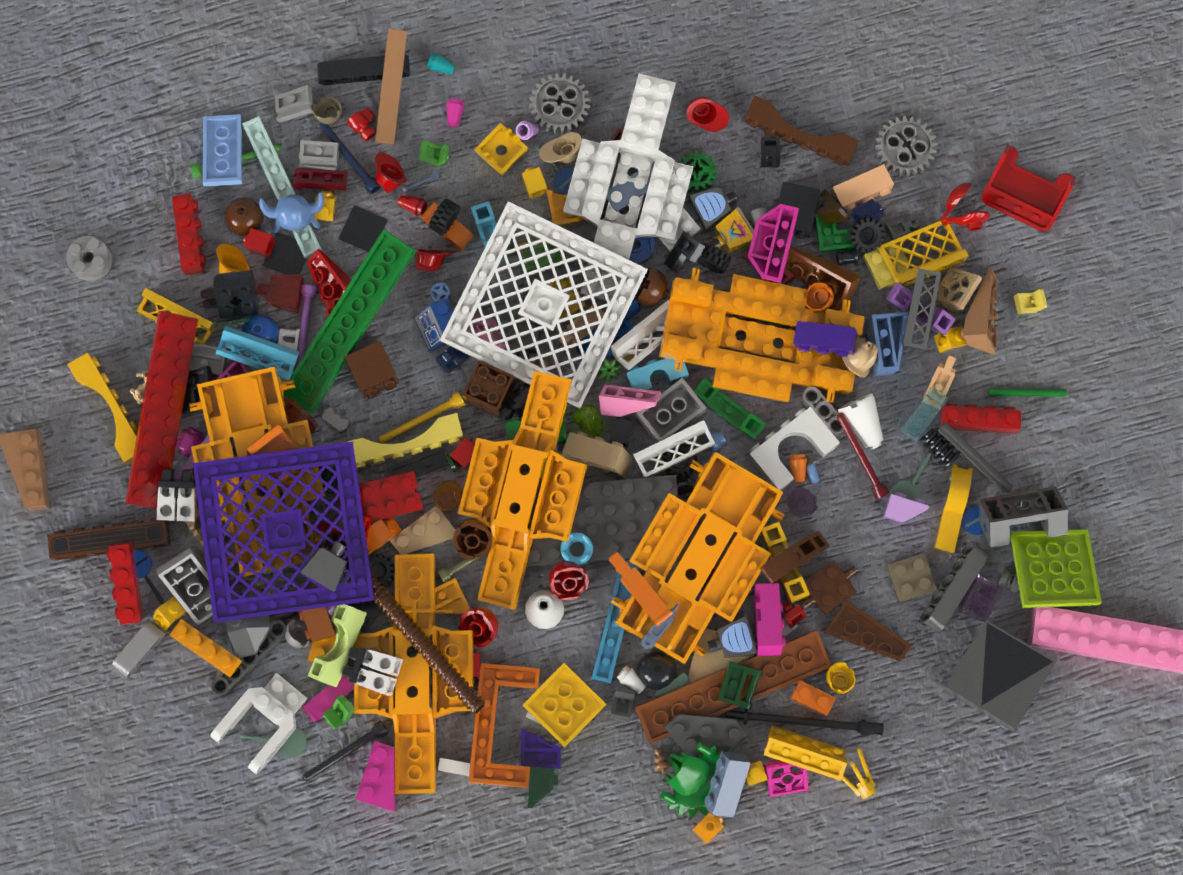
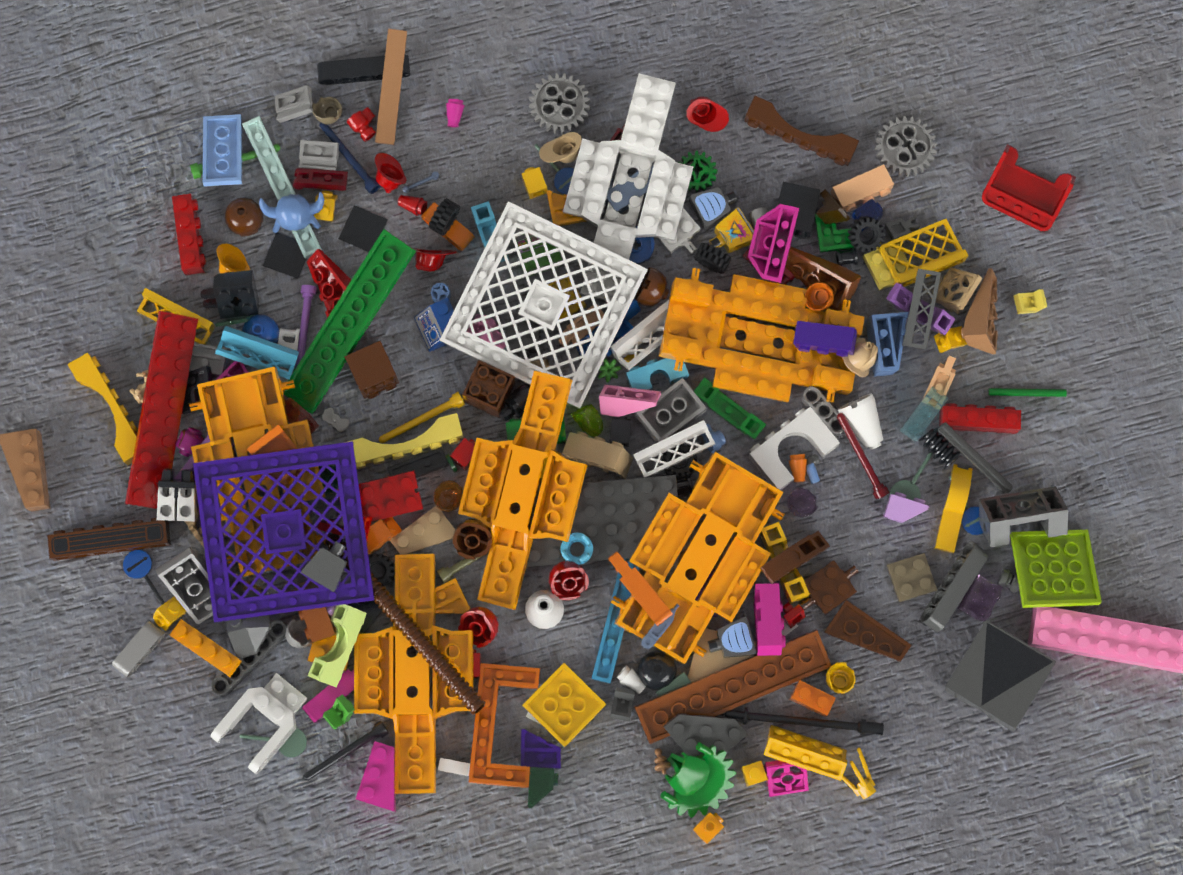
light grey wheel [66,236,112,281] -> none
red brick [107,541,144,625] -> none
red brick [243,228,276,258] -> none
clear red torso [257,274,304,314] -> none
white hips [342,647,404,696] -> none
bright green bracket [418,141,450,167] -> none
teal cone [427,53,456,75] -> none
dark blue piece [436,346,470,374] -> none
yellow piece [474,123,528,176] -> none
lavender cone [516,121,539,140] -> none
black plate [664,231,705,272] -> none
brick [705,751,751,818] -> none
dark green plate [717,661,763,709] -> none
black bracket [760,138,781,168] -> none
red animal [940,183,991,231] -> none

